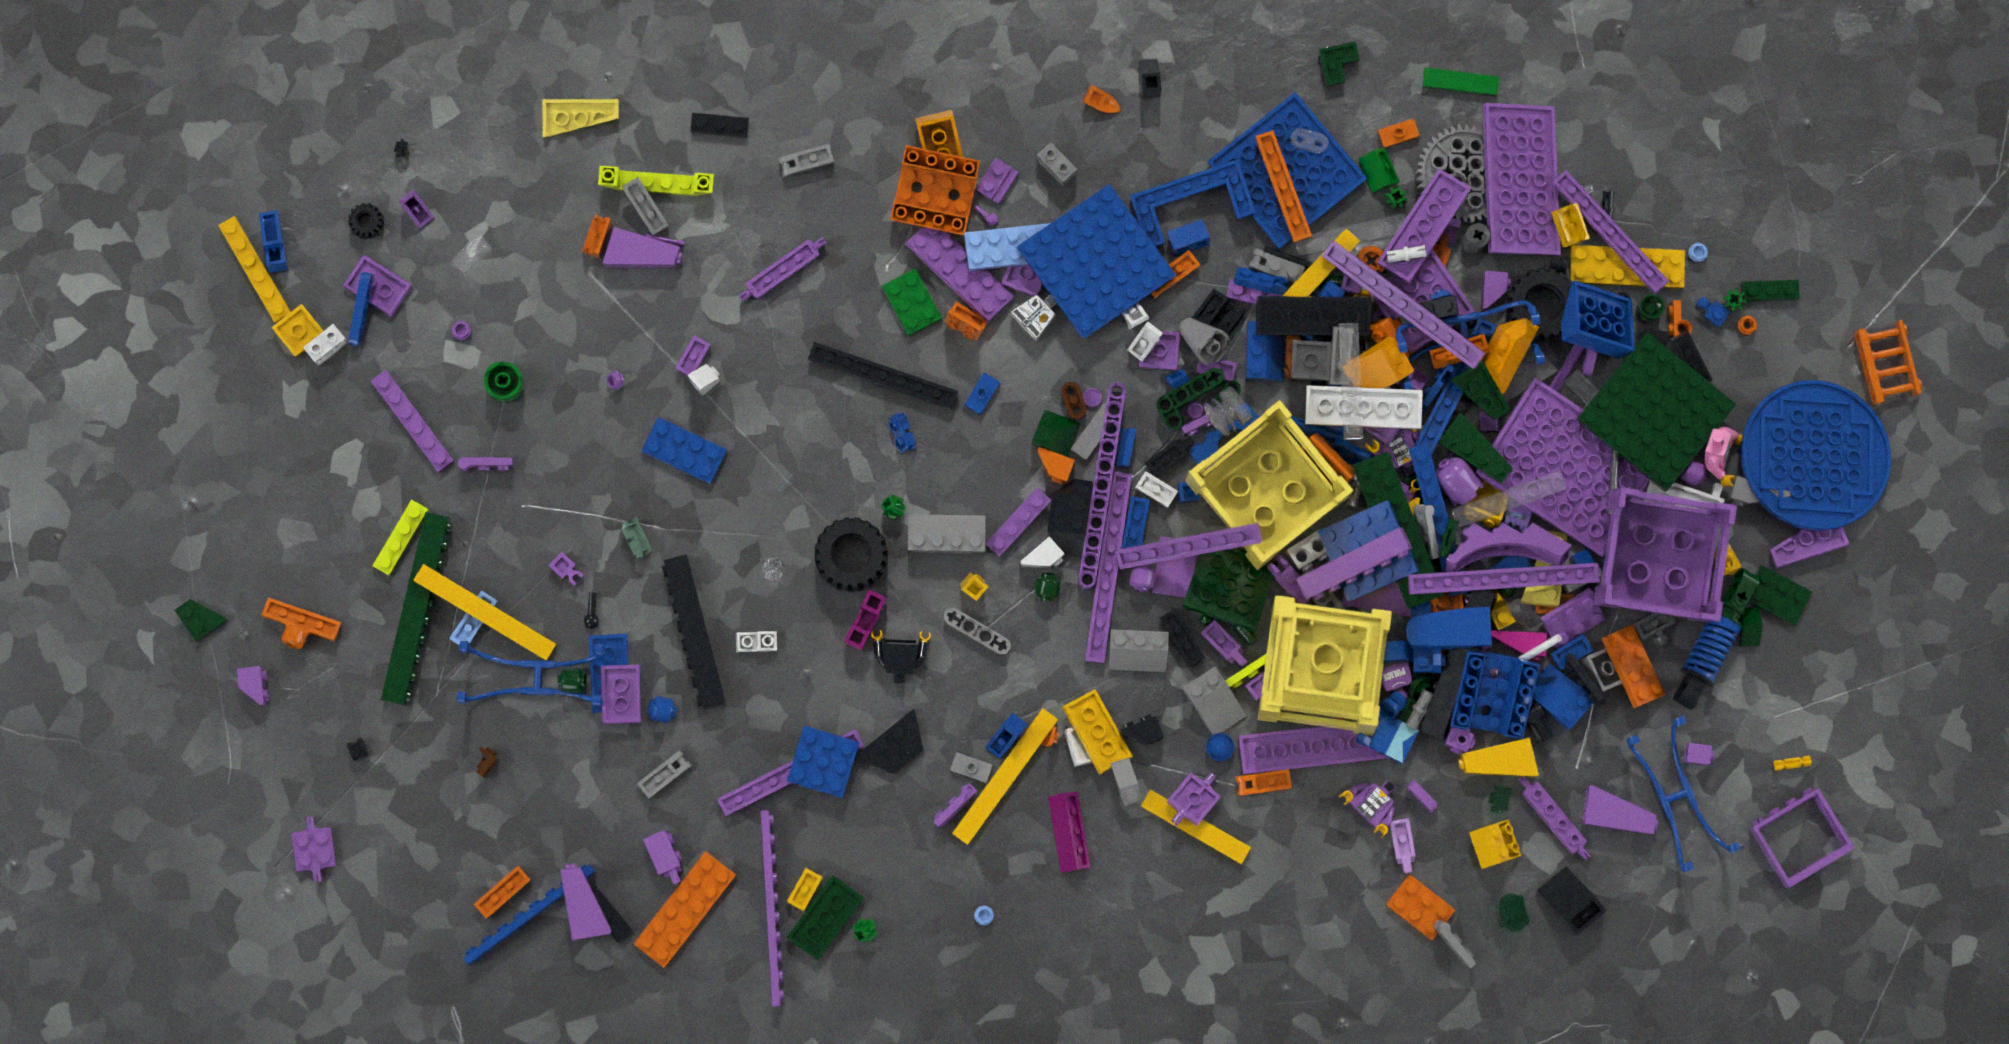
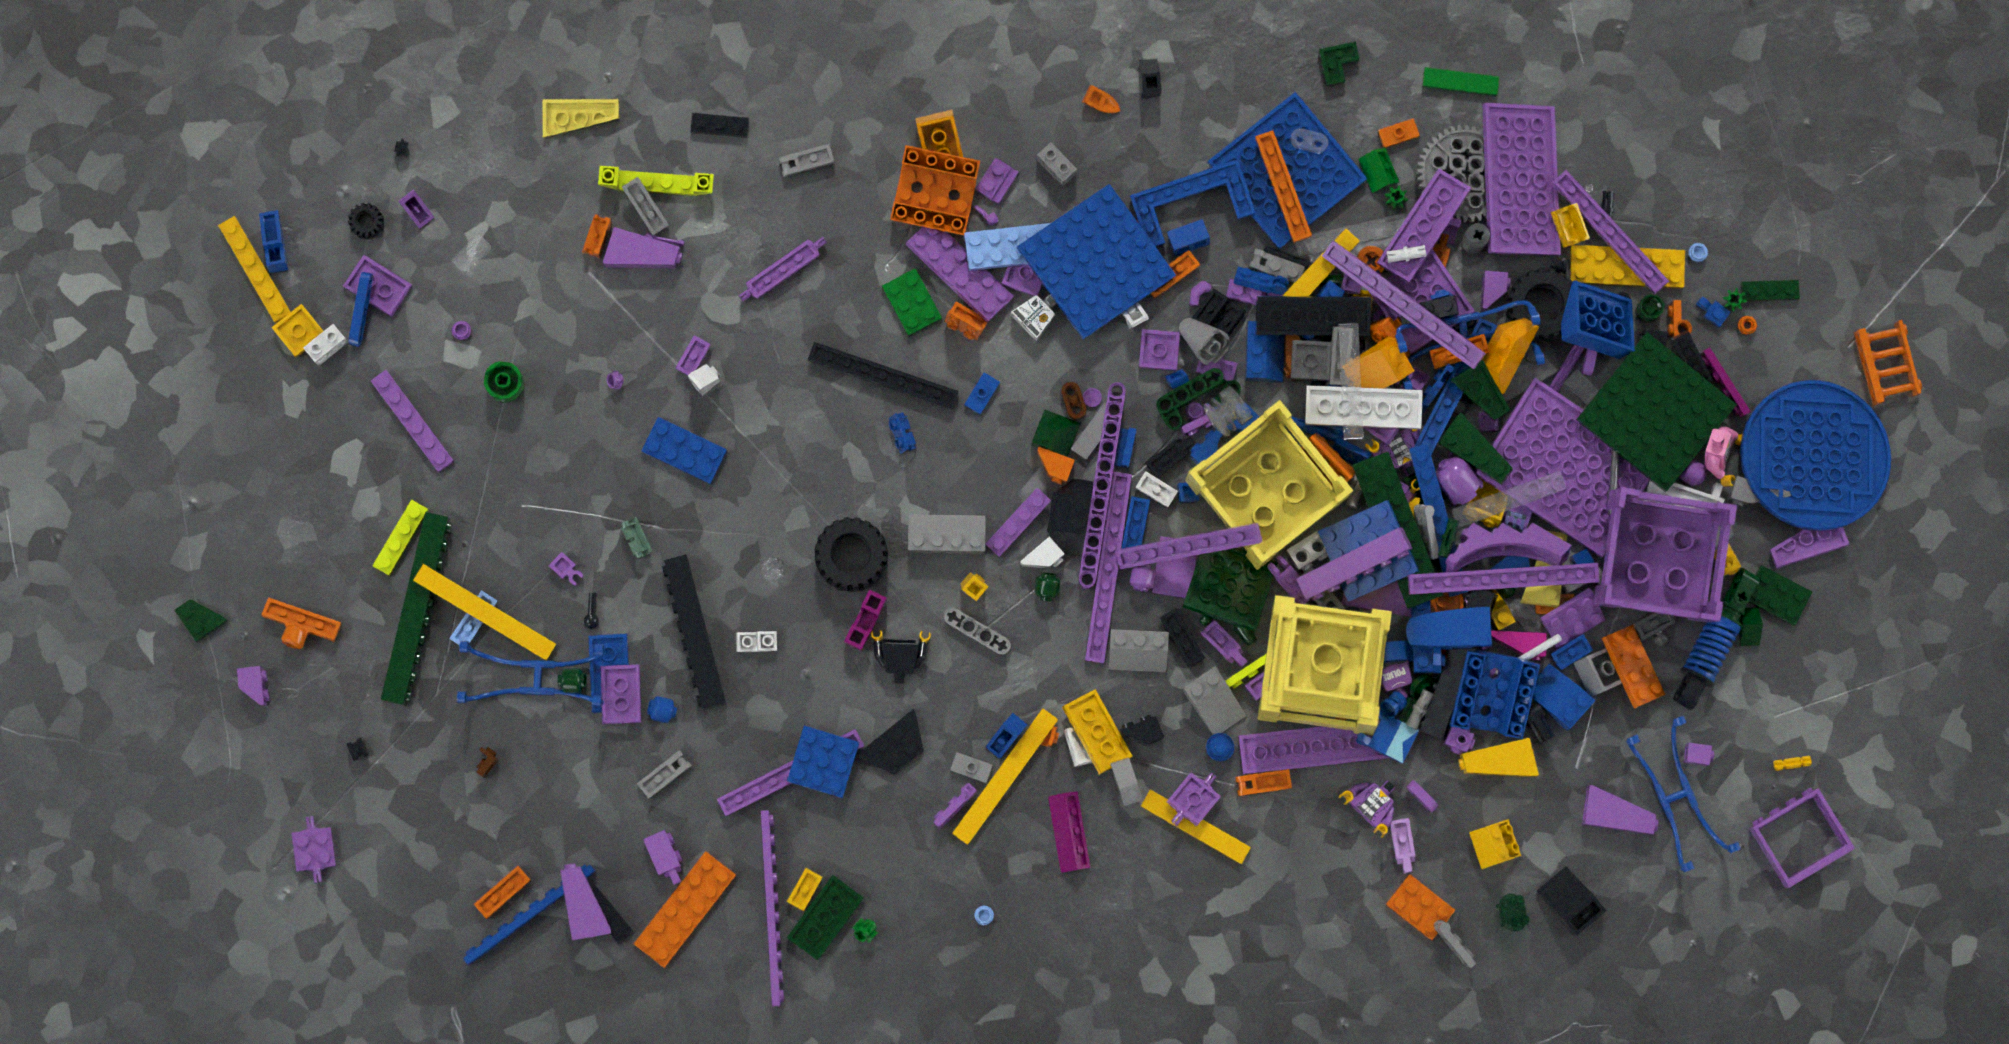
medium lavender plate [458,457,514,471] -> none
green gear [882,494,905,520] -> none
white slope [1127,322,1163,362] -> none
clear green brick [1488,784,1512,814] -> none
medium lavender plate [1518,776,1591,861] -> none
black plate [1564,652,1605,707] -> none
none -> medium lavender arm [1189,281,1211,306]
none -> magenta plate [1700,347,1751,418]

